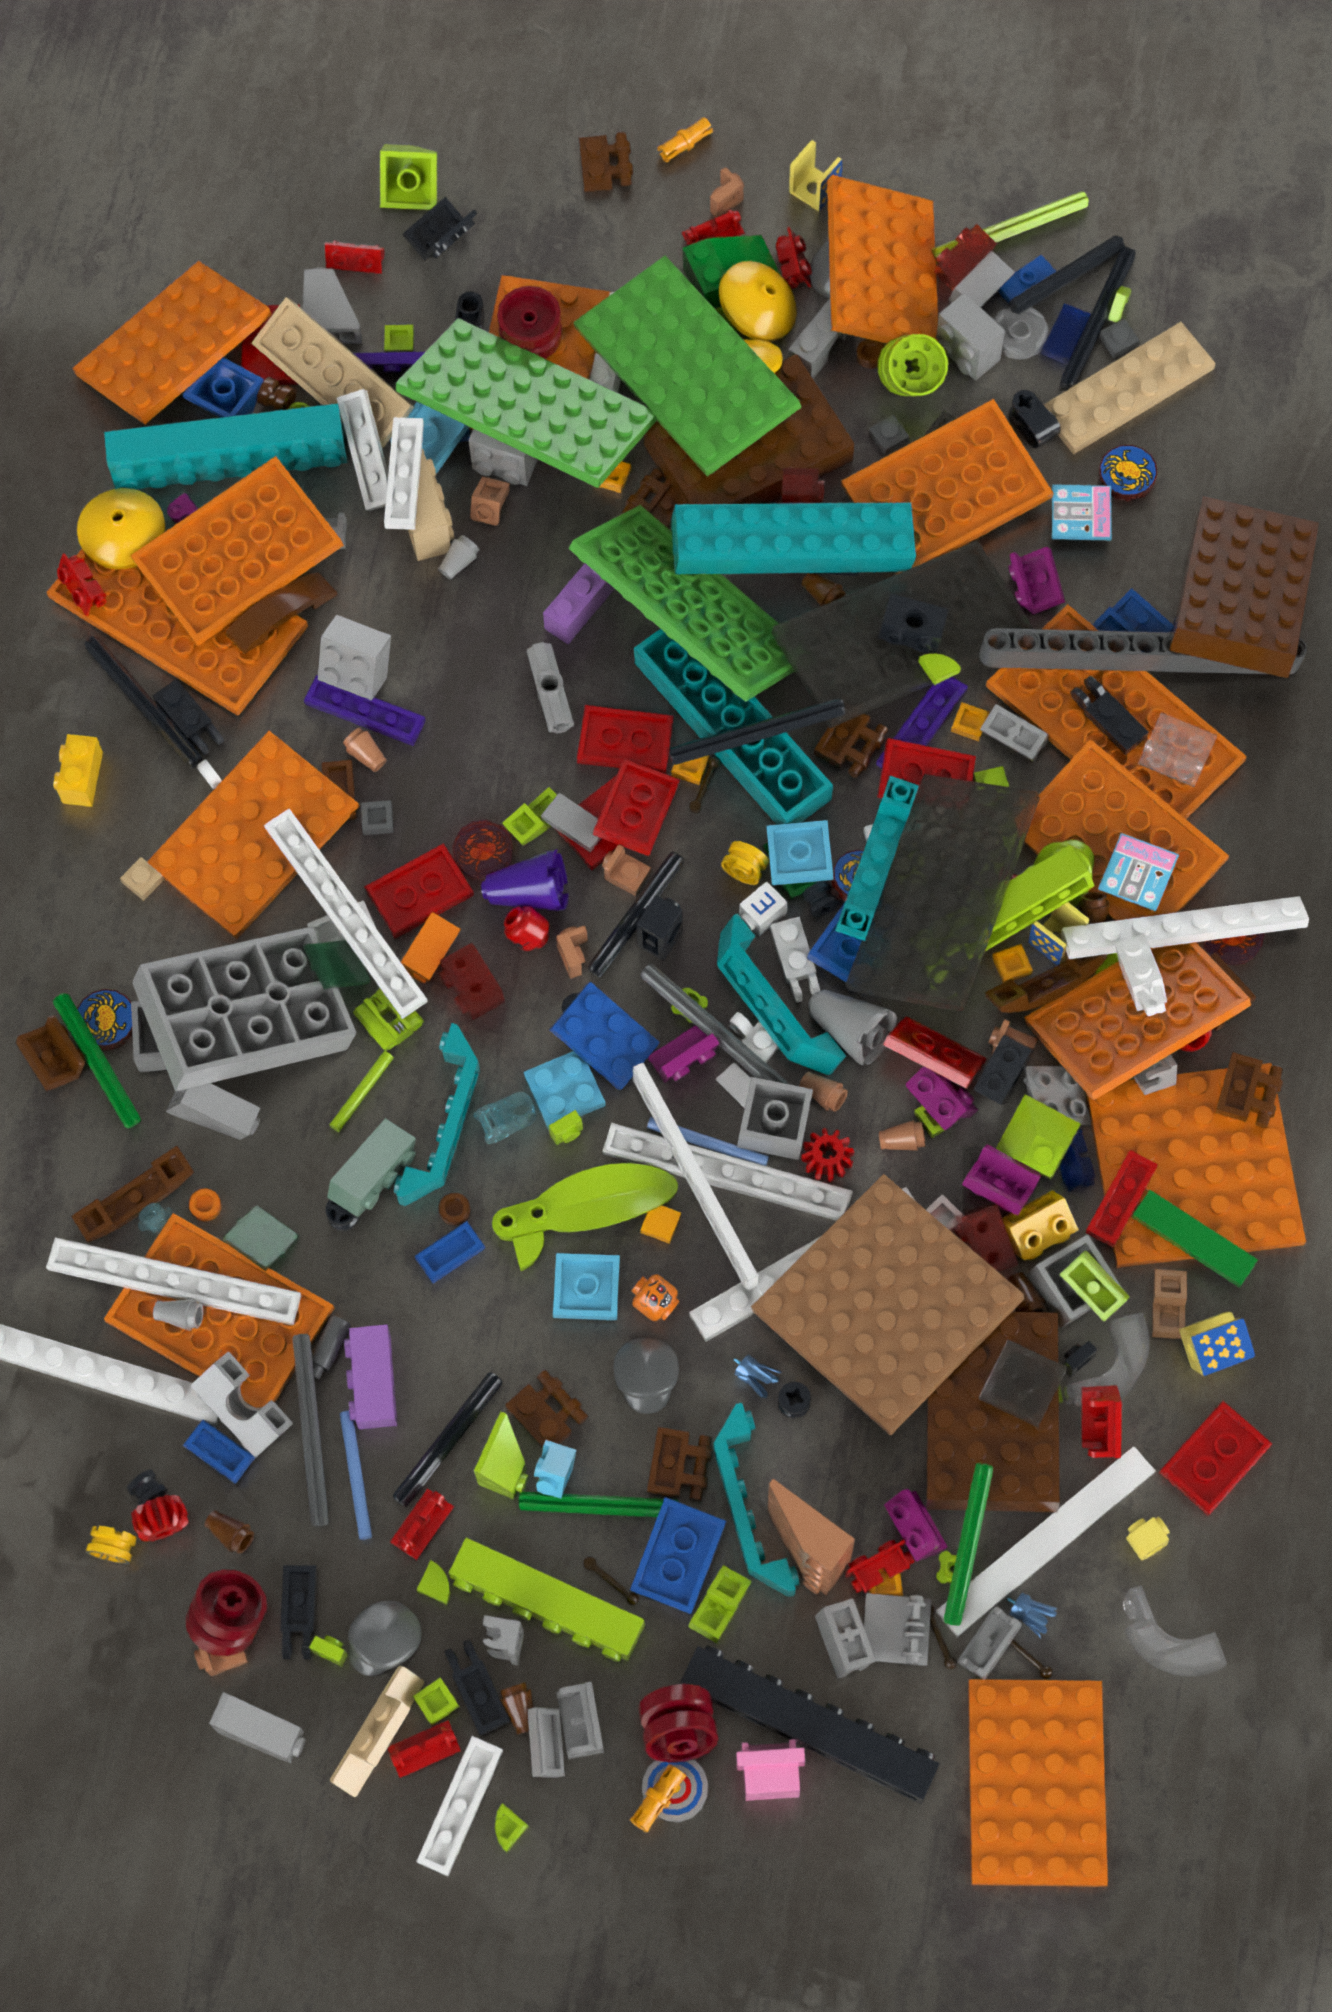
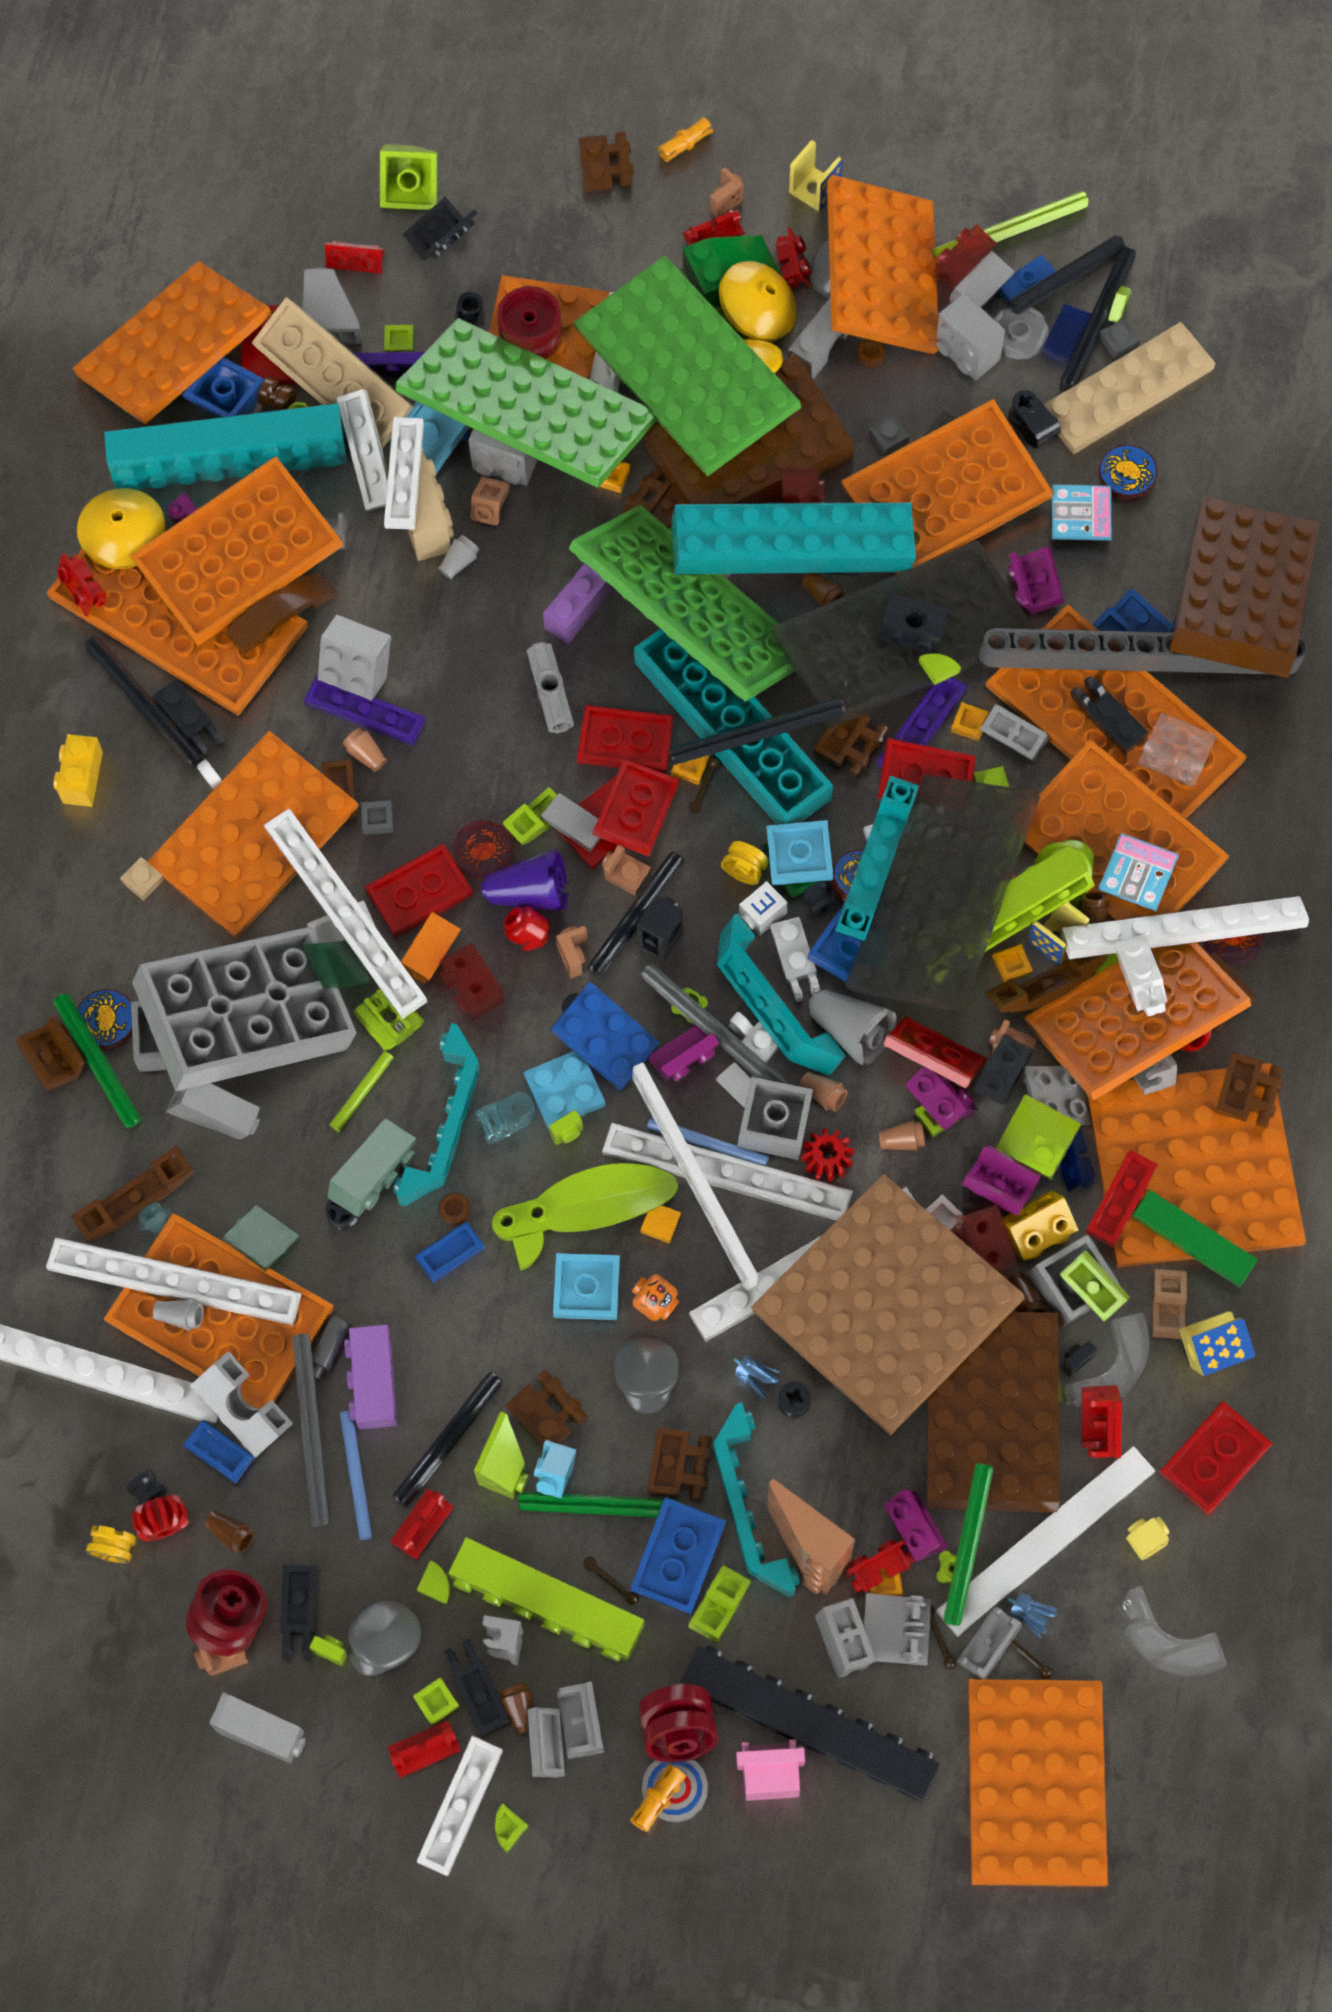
orange tile [189,1188,222,1222] -> none
tan bracket [330,1665,424,1797] -> none
lime wheel [877,334,948,396] -> none
clear smoke plate [979,1340,1067,1428] -> none

